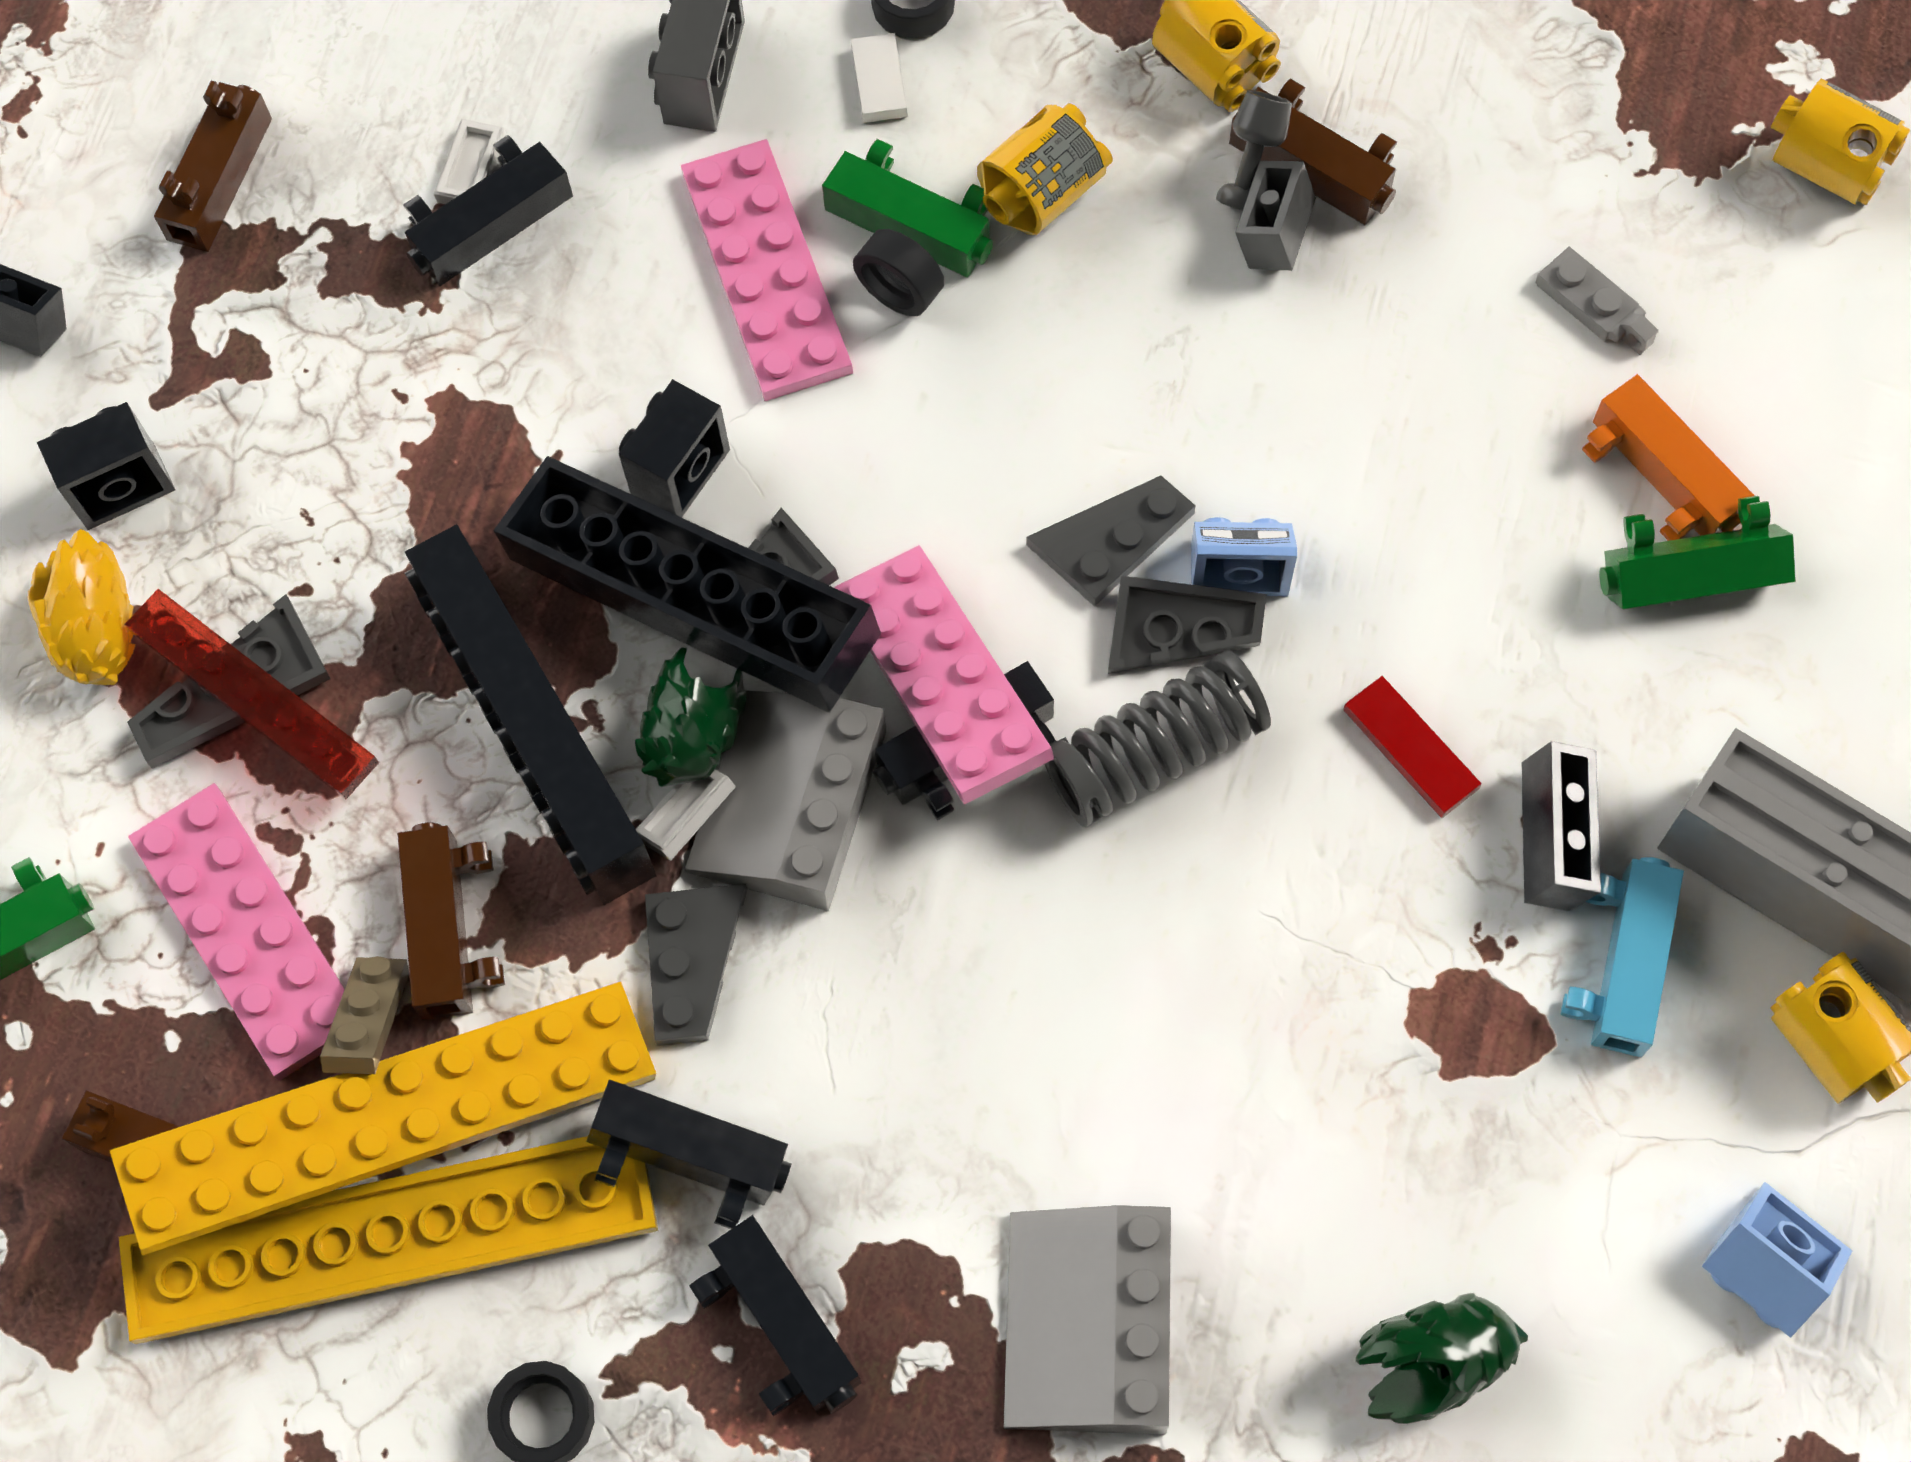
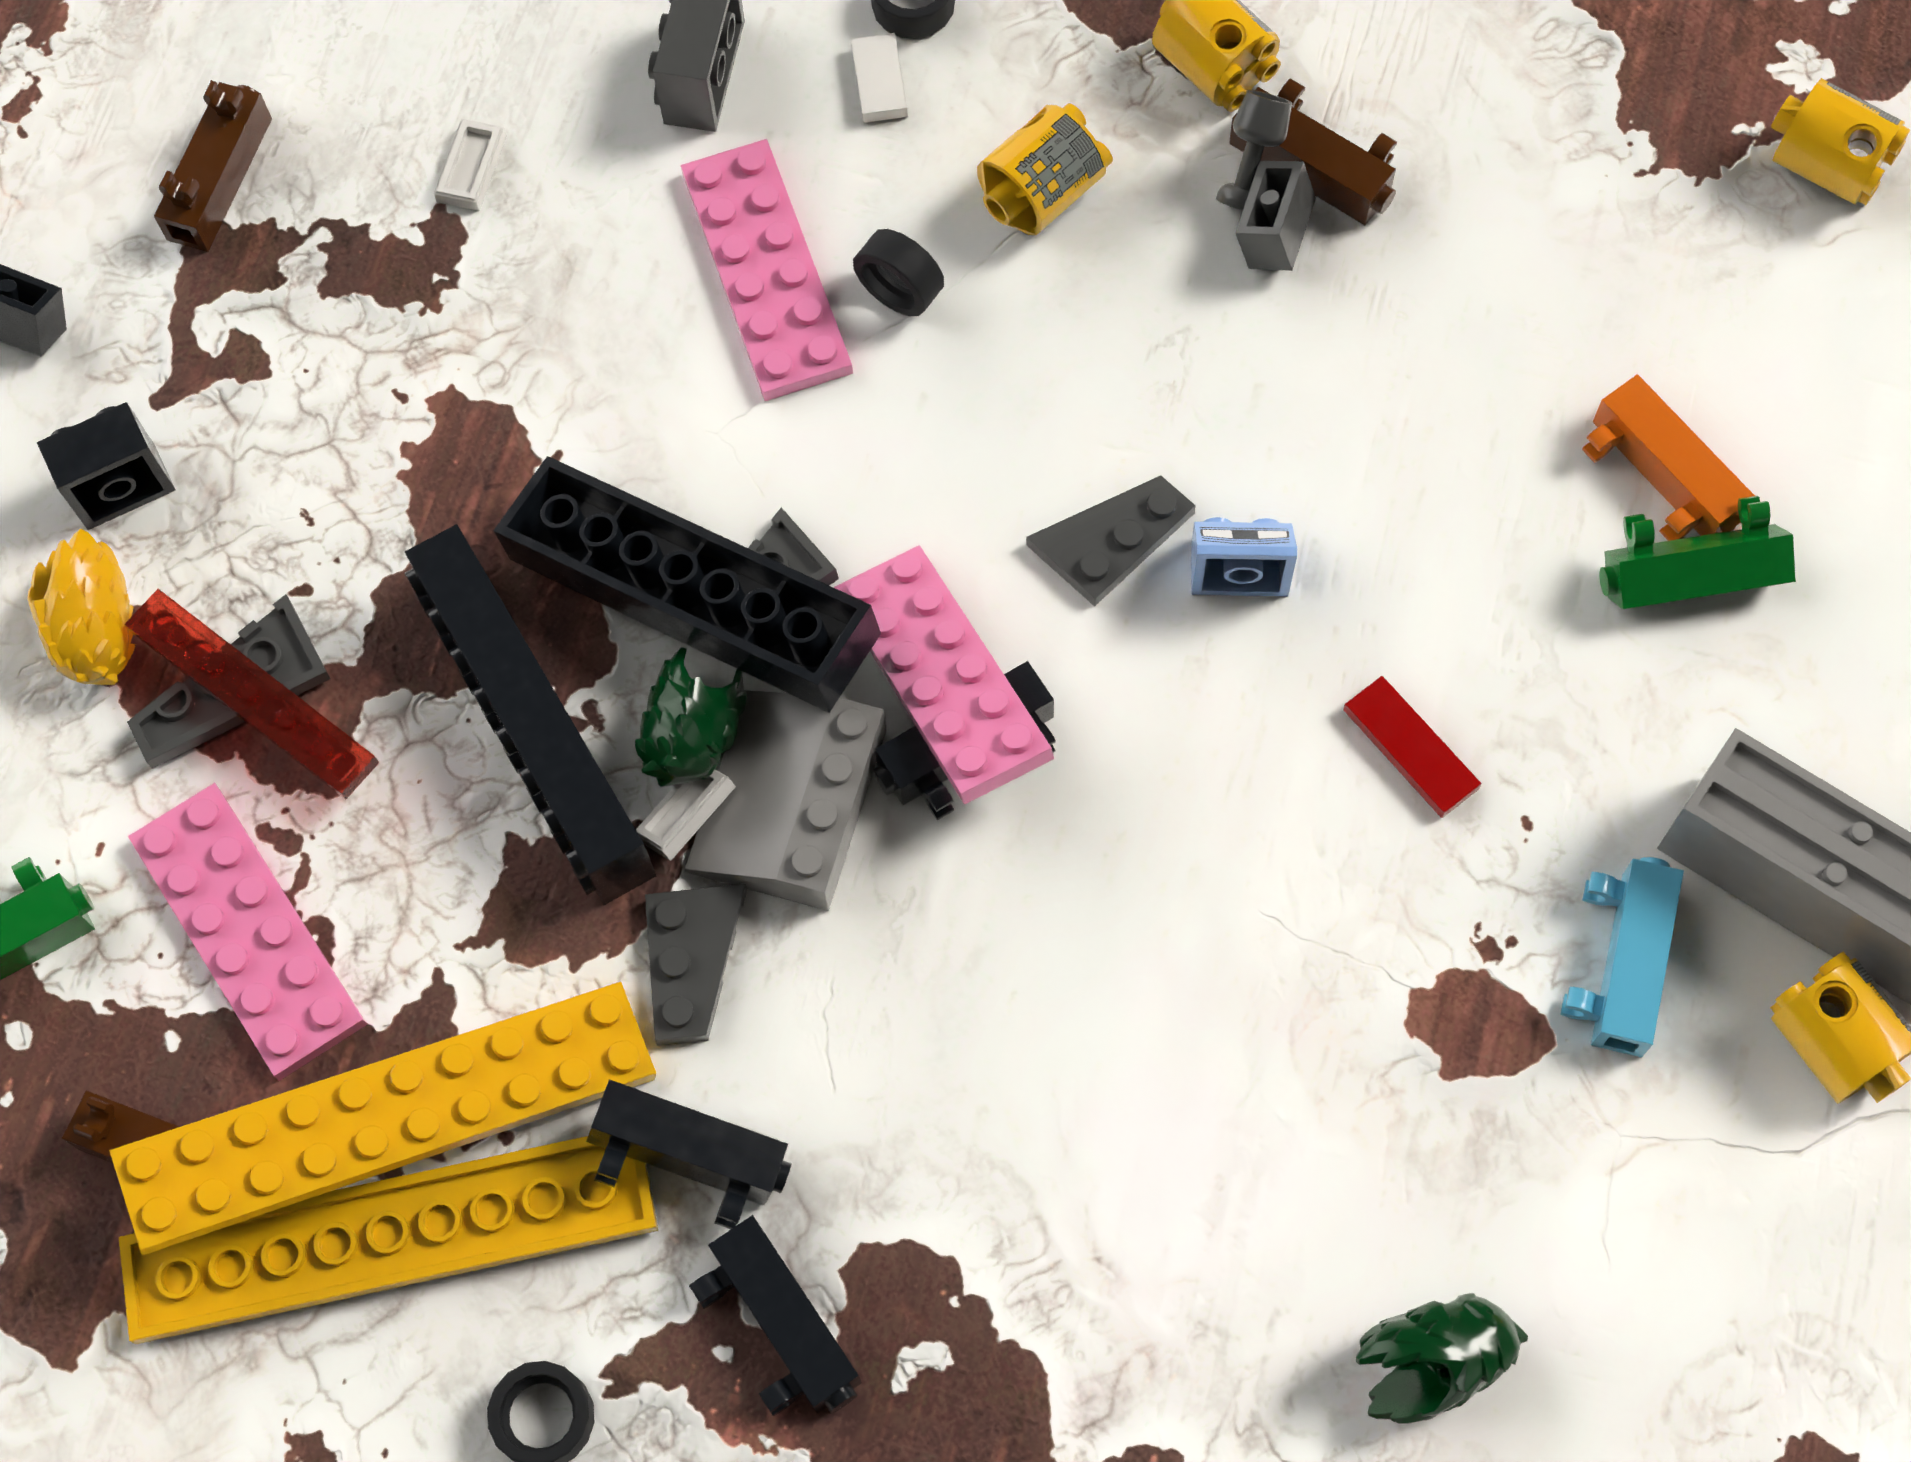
dark tan plate [320,956,409,1074] -> none
reddish brown brick [397,822,505,1020] -> none
black brick [403,135,573,286] -> none
black brick [618,379,730,517] -> none
green brick [822,139,993,278] -> none
light grey slope [1004,1205,1171,1435] -> none
dark grey piece [1045,650,1271,828] -> none
dark grey wing [1108,576,1267,674] -> none
black brick [1521,741,1601,911] -> none
light grey hinge [1535,246,1659,355] -> none
light blue slope [1702,1182,1852,1338] -> none

